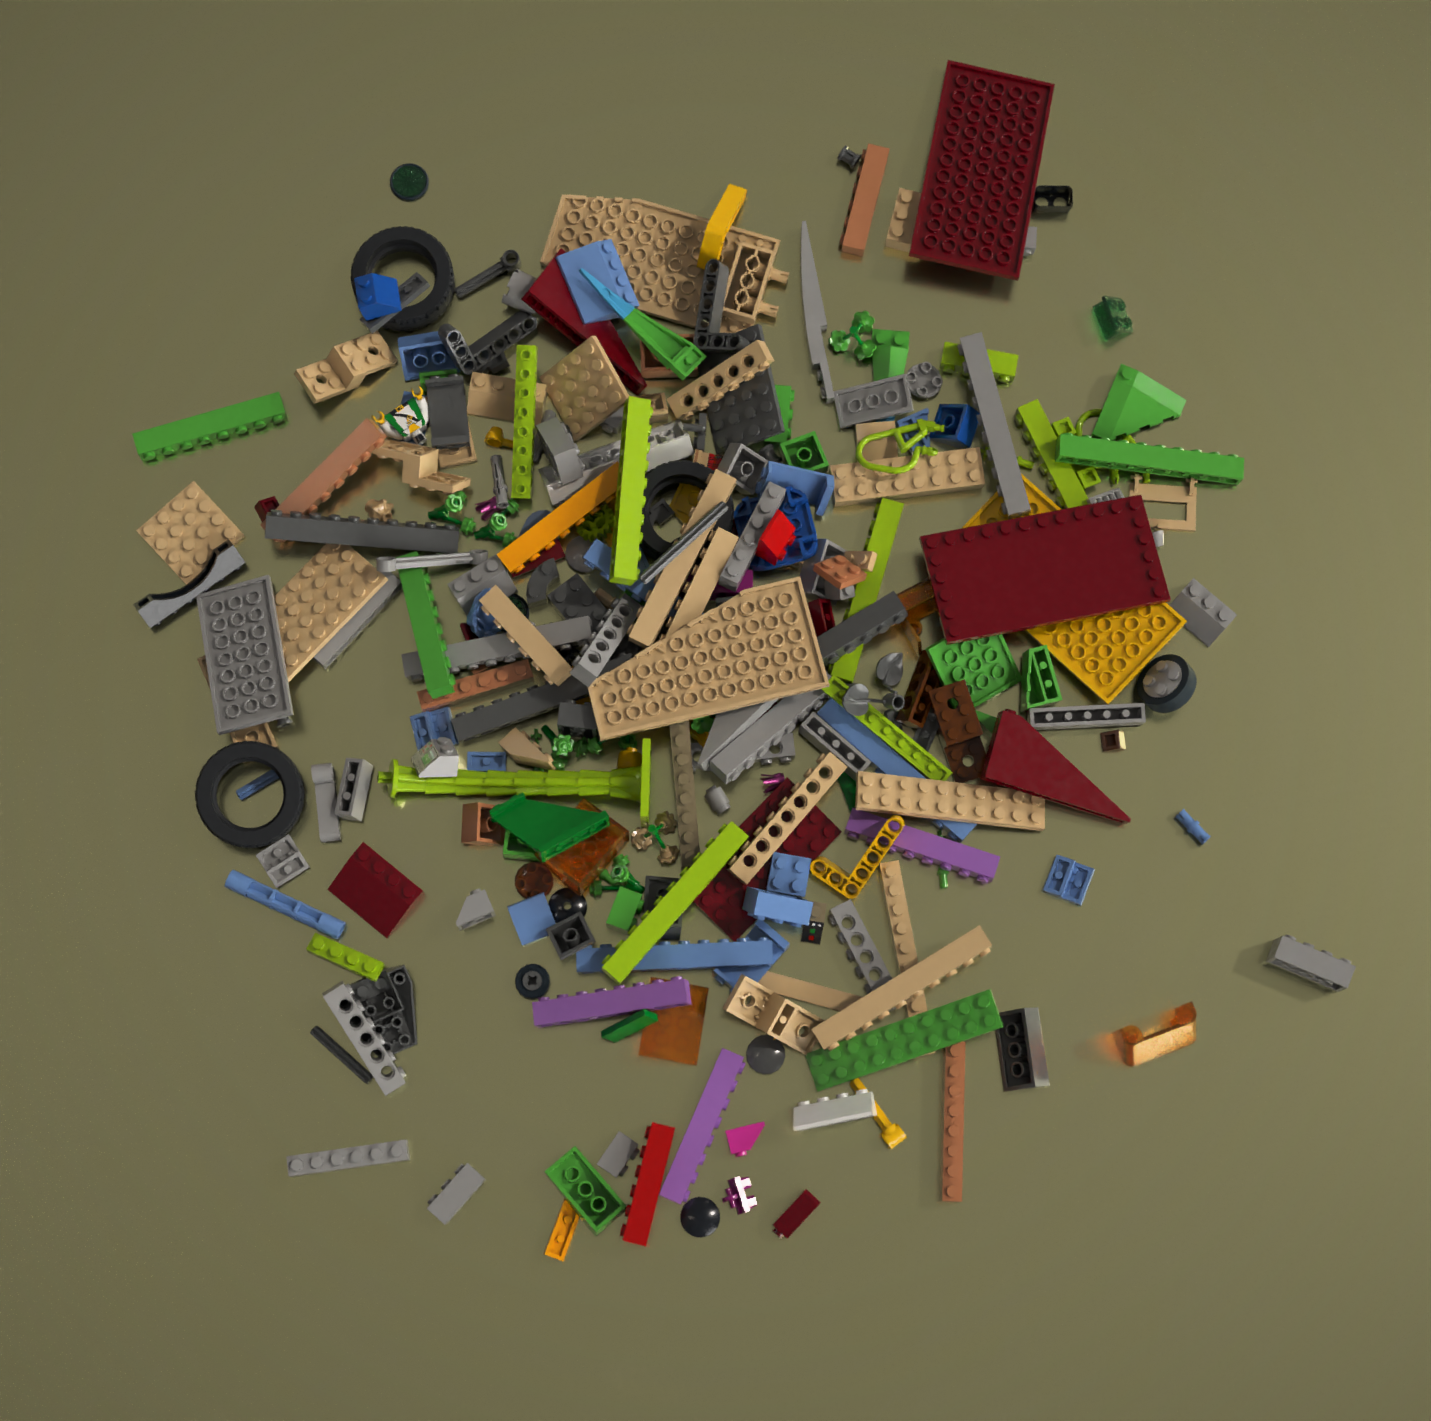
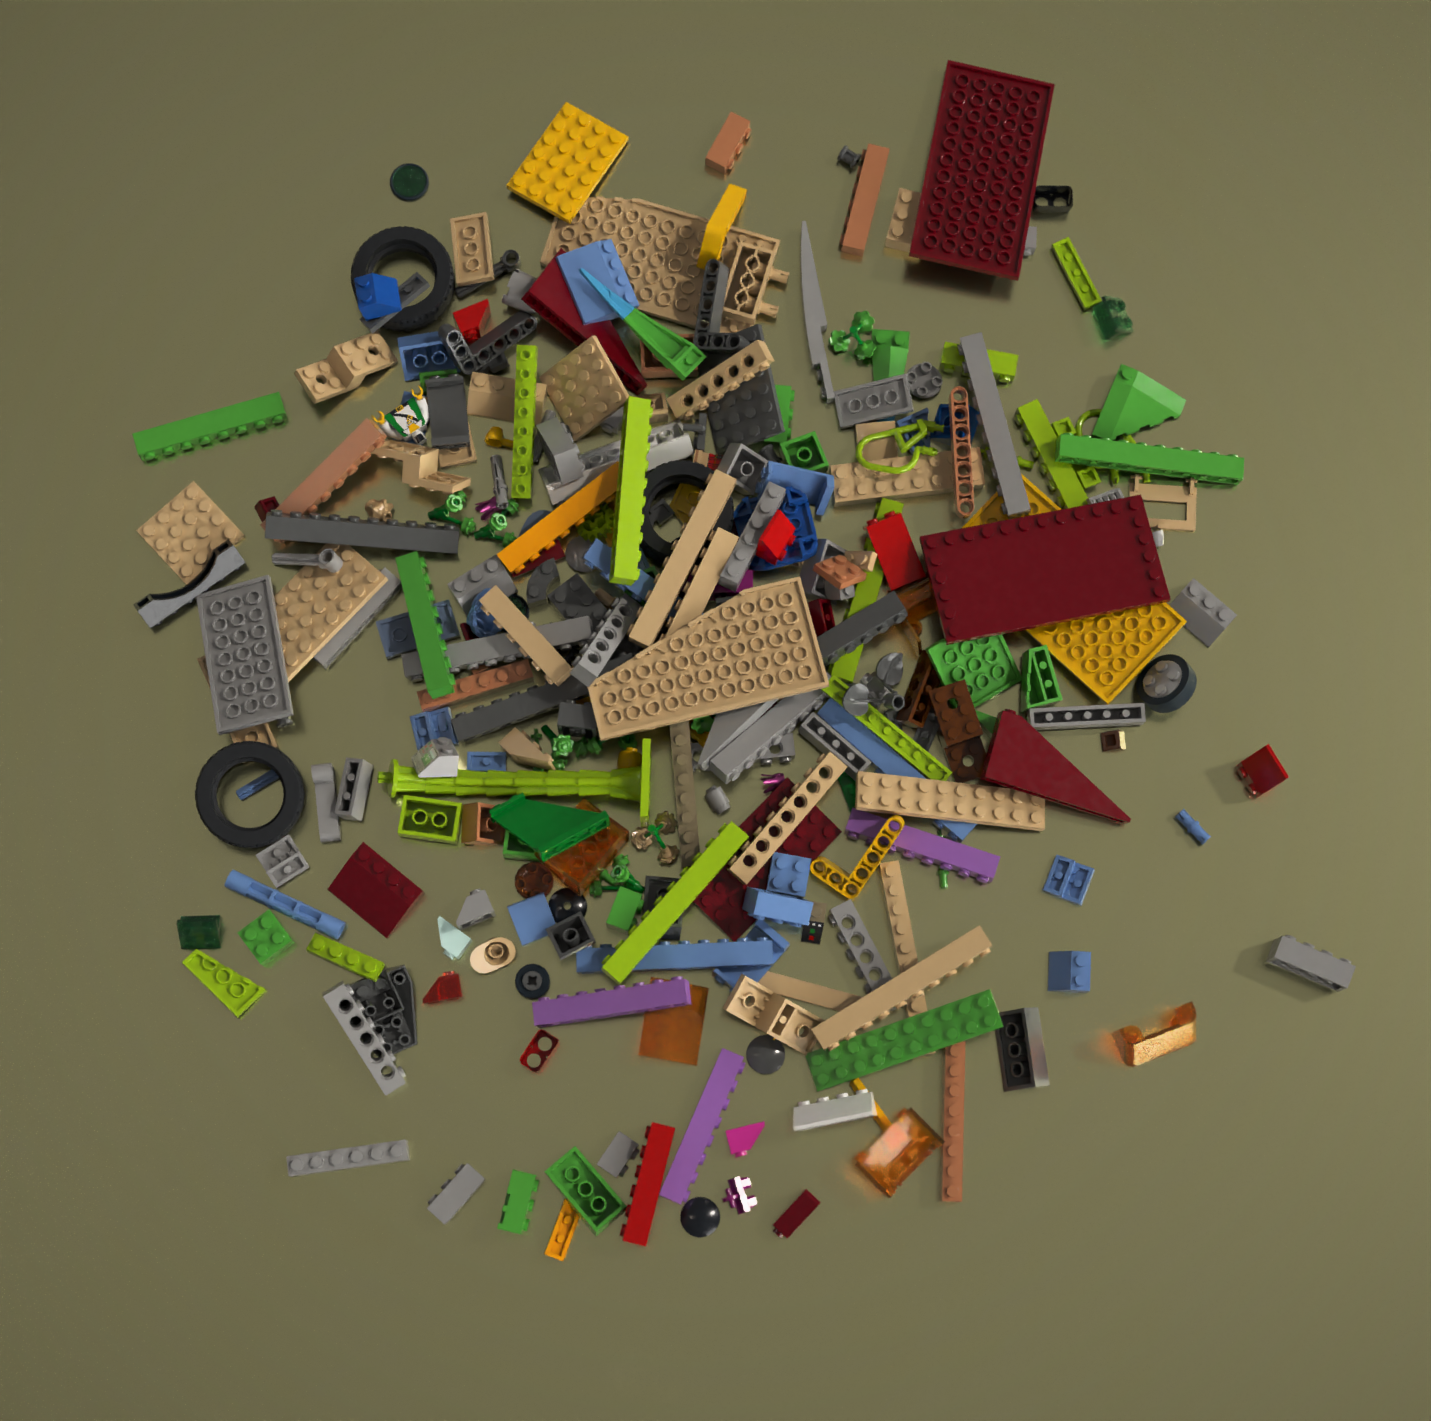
dark grey axle [310,1026,373,1084] -> none
light grey piece [376,549,488,572] -> none
green tile [601,1009,658,1043] -> none
dark grey axle [639,501,728,584] -> none
none -> clear green bracket [177,915,221,949]
none -> lime wing [182,949,266,1018]
none -> bright green brick [237,909,295,966]
none -> light grey axle [271,548,343,573]
none -> sand blue plate [376,599,460,659]
none -> lime brick [397,795,463,845]
none -> clear red slope [423,971,463,1005]
none -> light aqua slope [437,916,472,960]
none -> tan plate [450,212,494,287]
none -> red slope [453,299,491,345]
none -> tan piece [470,937,516,973]
none -> bright green wedge [497,1170,539,1234]
none -> yellow plate [506,102,628,224]
none -> red piece [520,1030,559,1073]
none -> nougat brick [705,112,752,174]
none -> clear orange windscreen [854,1107,945,1199]
none -> light grey piece [859,672,892,708]
none -> red panel [863,510,926,591]
none -> nougat beam [948,386,974,519]
none -> medium blue slope [1048,951,1091,993]
none -> lime plate [1051,237,1102,310]
none -> red slope [1237,744,1289,798]

